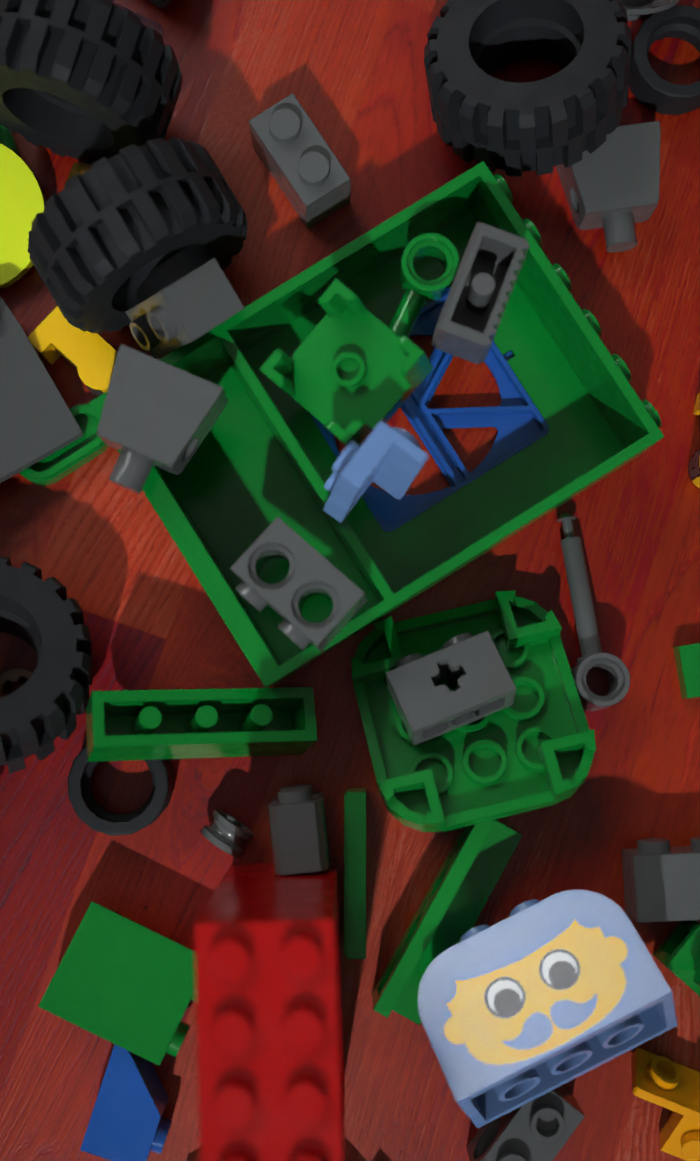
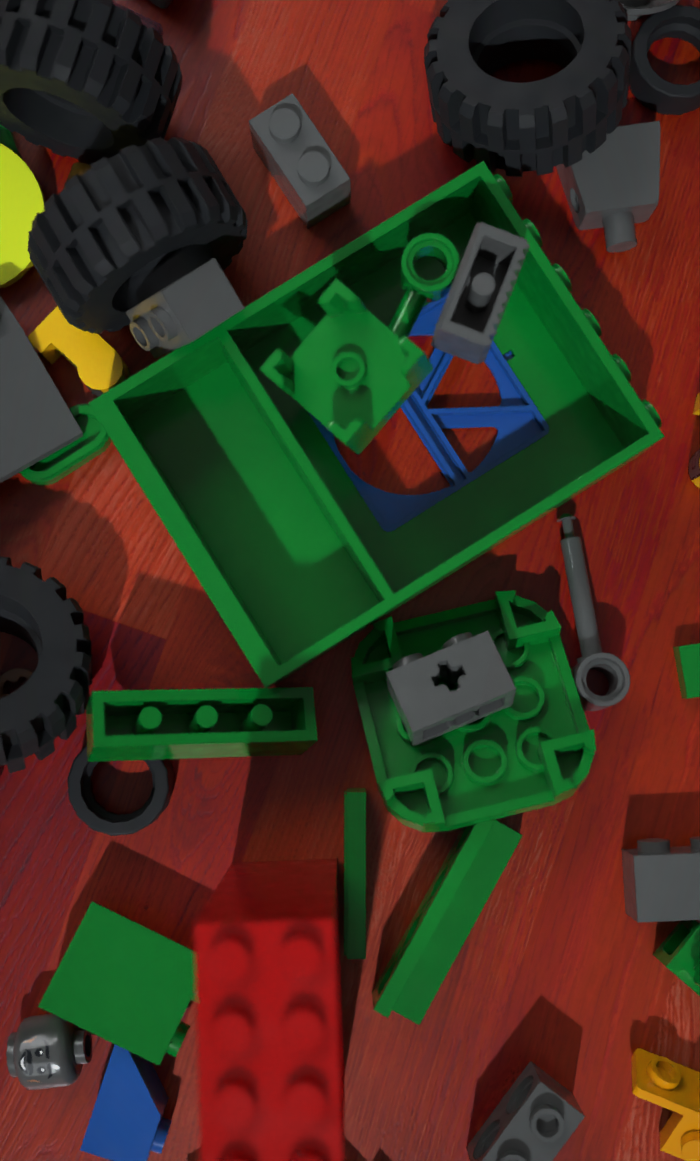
dark grey torso [97,344,228,494] -> none
dark grey bush [200,808,255,858] -> none
dark grey brick [230,517,367,652] -> none
dark grey brick [268,784,331,876] -> none
medium blue bracket [323,420,429,524] -> none
medium blue brick [418,889,678,1128] -> none
none -> dark grey head [6,1014,93,1090]

